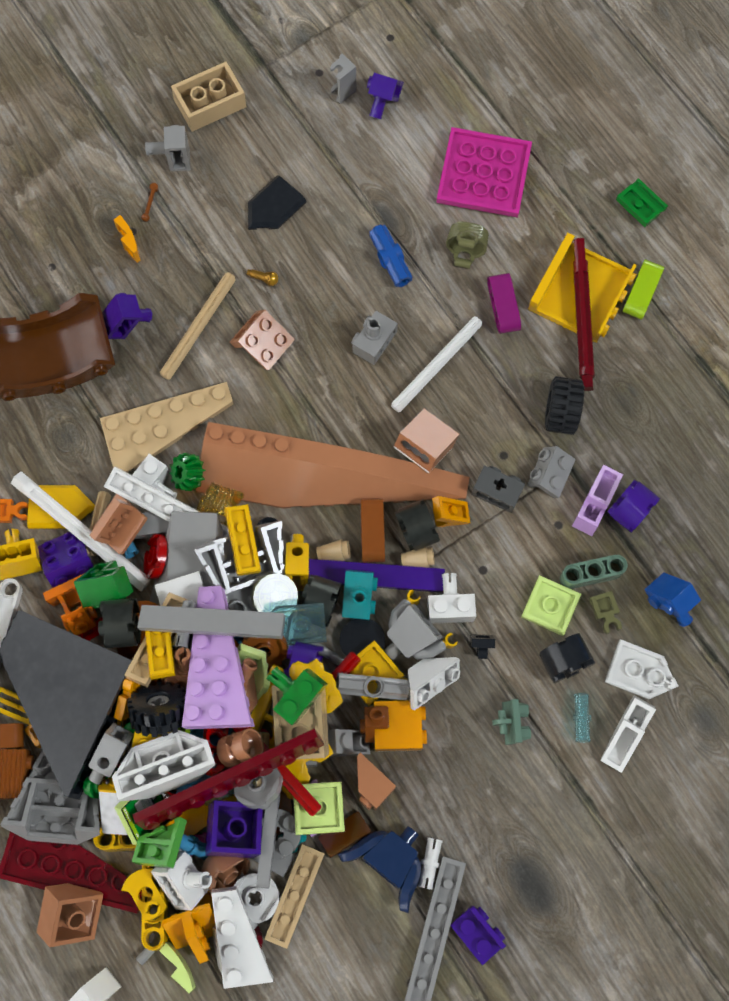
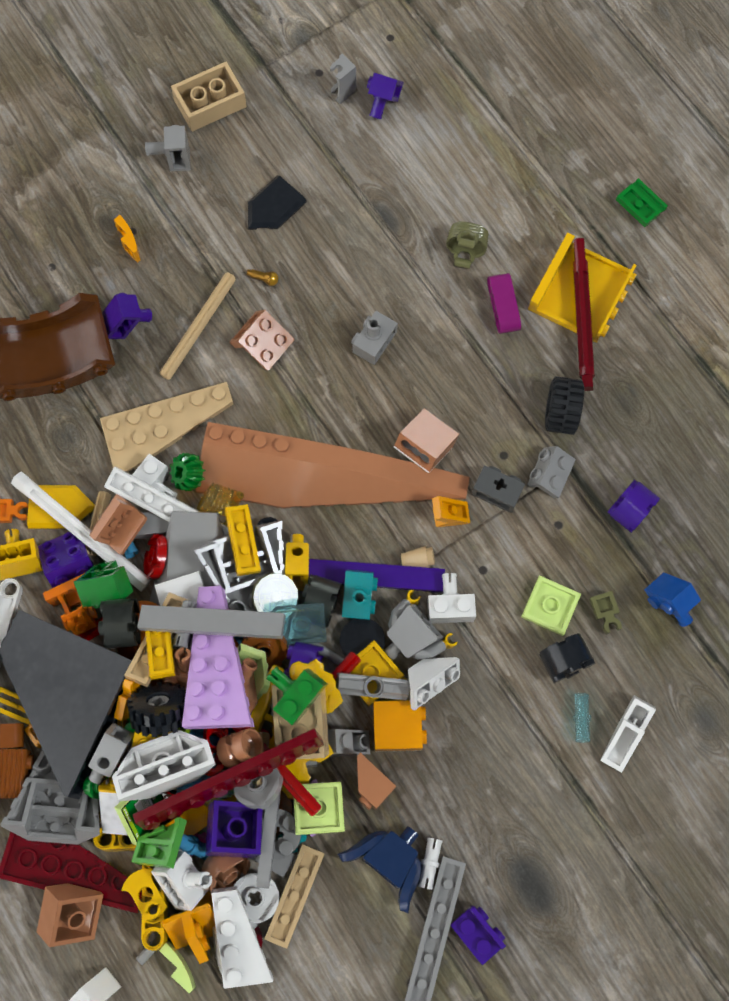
dark orange hinge [141,183,158,222] -> none
tan cone [316,539,351,561] -> none
reddish brown slope [318,811,371,858] -> none
dark orange bracket [360,706,389,743] -> none
dark orange beam [361,499,385,563] -> none
blue piece [369,224,413,287] -> none
white axle [391,316,482,412] -> none
pearl dark grey brick [395,499,440,551] -> none
dark pink plate [436,127,532,218] -> none
black tile [470,635,495,659] -> none
sand green hips [492,699,531,745] -> none
sand green beam [559,555,628,589] -> none
lavender slope [572,465,623,536] -> none
white tile [605,639,678,700] -> none
lime beam [622,259,665,320] -> none

